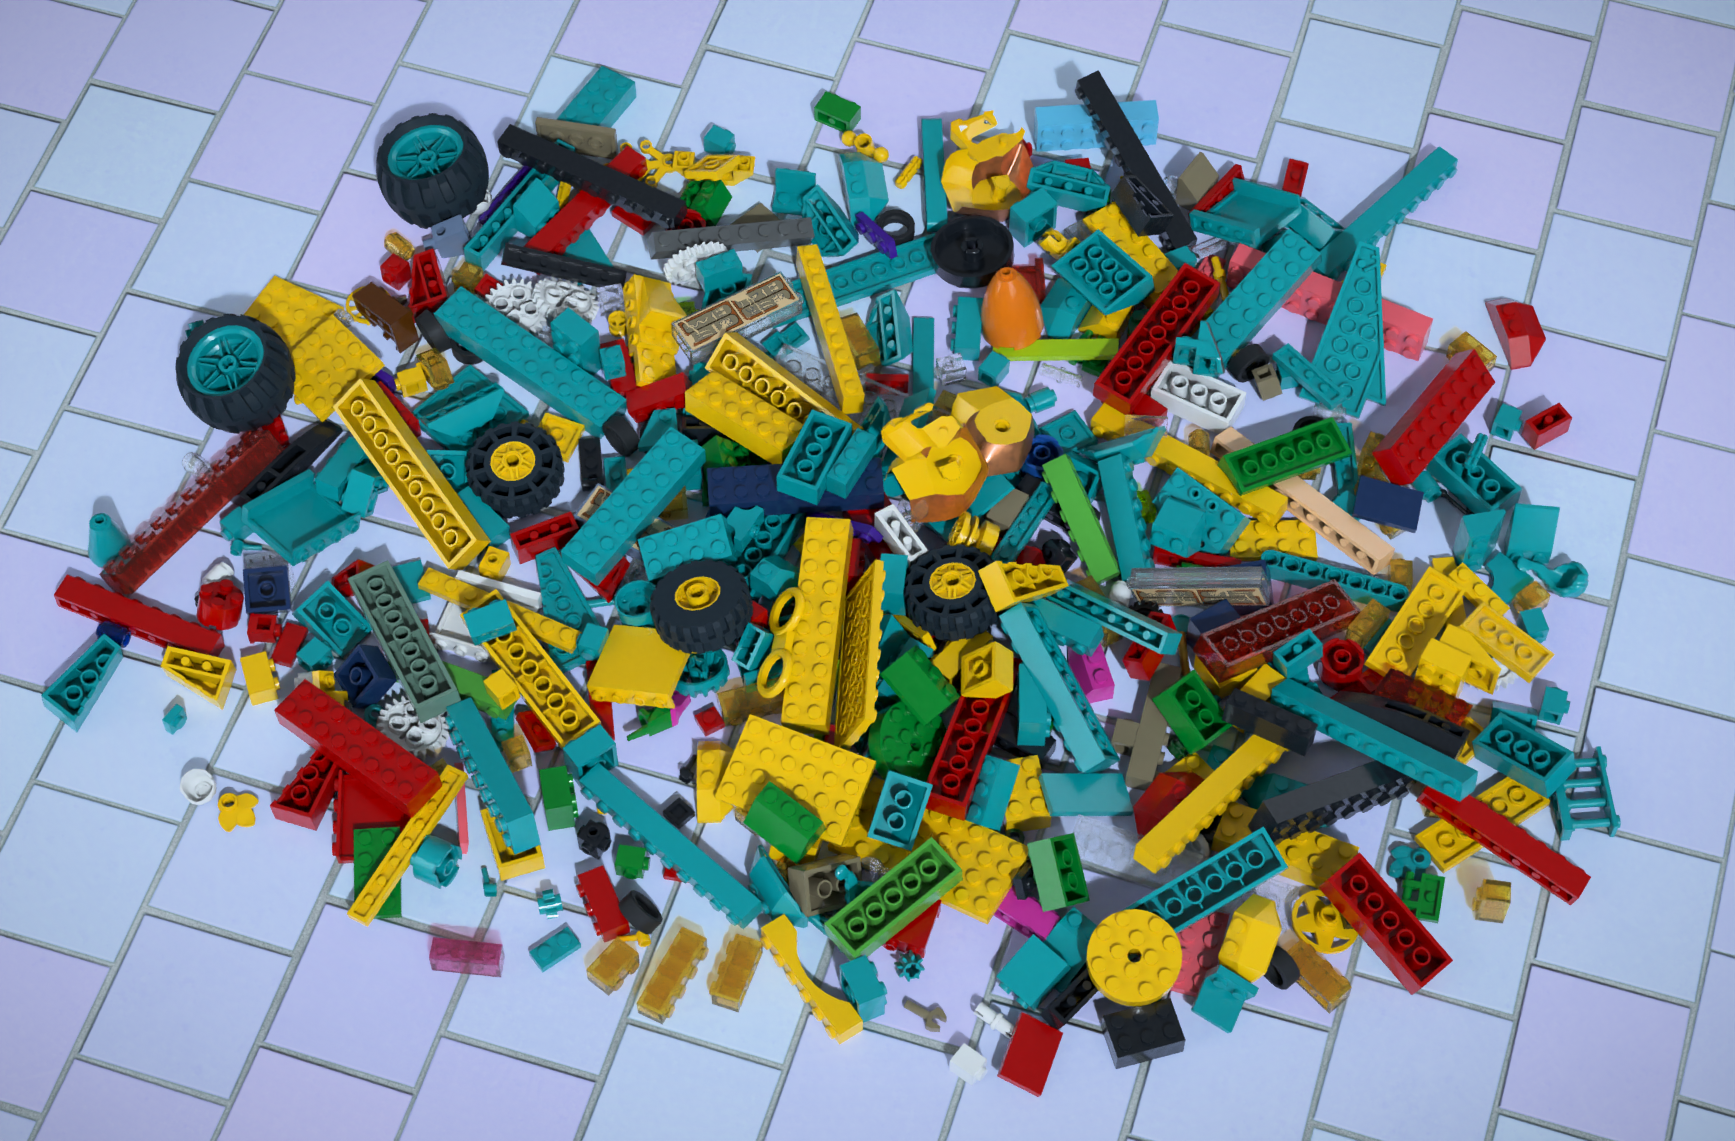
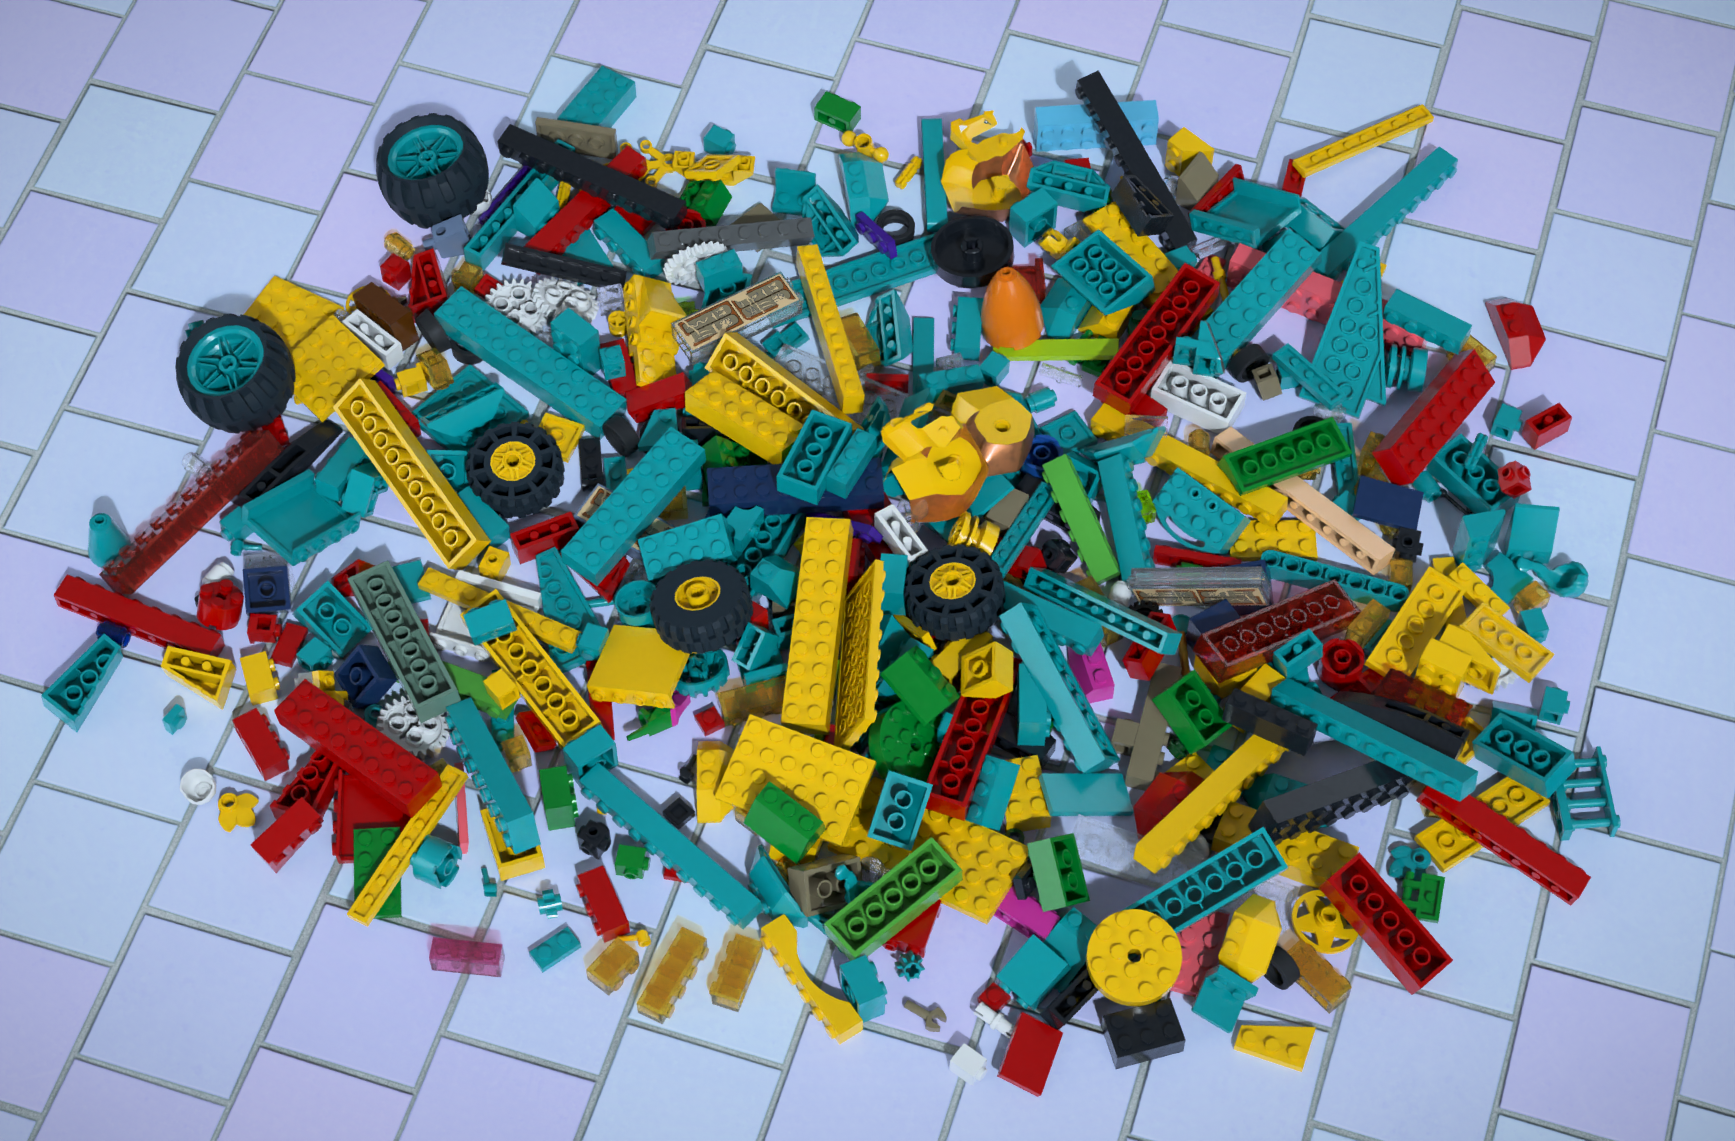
black tyre [618,890,663,934] -> none
yellow bar [757,587,805,698] -> none
yellow wedge [978,561,1069,612] -> none
teal slope [1150,497,1207,558] -> none
clear yellow brick [1471,879,1511,924] -> none
none -> red brick [232,708,290,781]
none -> red wedge [250,797,324,874]
none -> white brick [342,309,404,370]
none -> teal brick [594,208,665,279]
none -> teal brick [915,364,985,404]
none -> teal tile [937,712,953,743]
none -> red plate [977,982,1011,1013]
none -> yellow slope [1165,127,1214,177]
none -> yellow wing [1234,1025,1316,1072]
none -> yellow tile [1292,104,1434,178]
none -> teal brick [1383,289,1472,355]
none -> teal wheel [1385,344,1428,393]
none -> black brick [1392,527,1424,563]
none -> red brick [1497,460,1532,499]

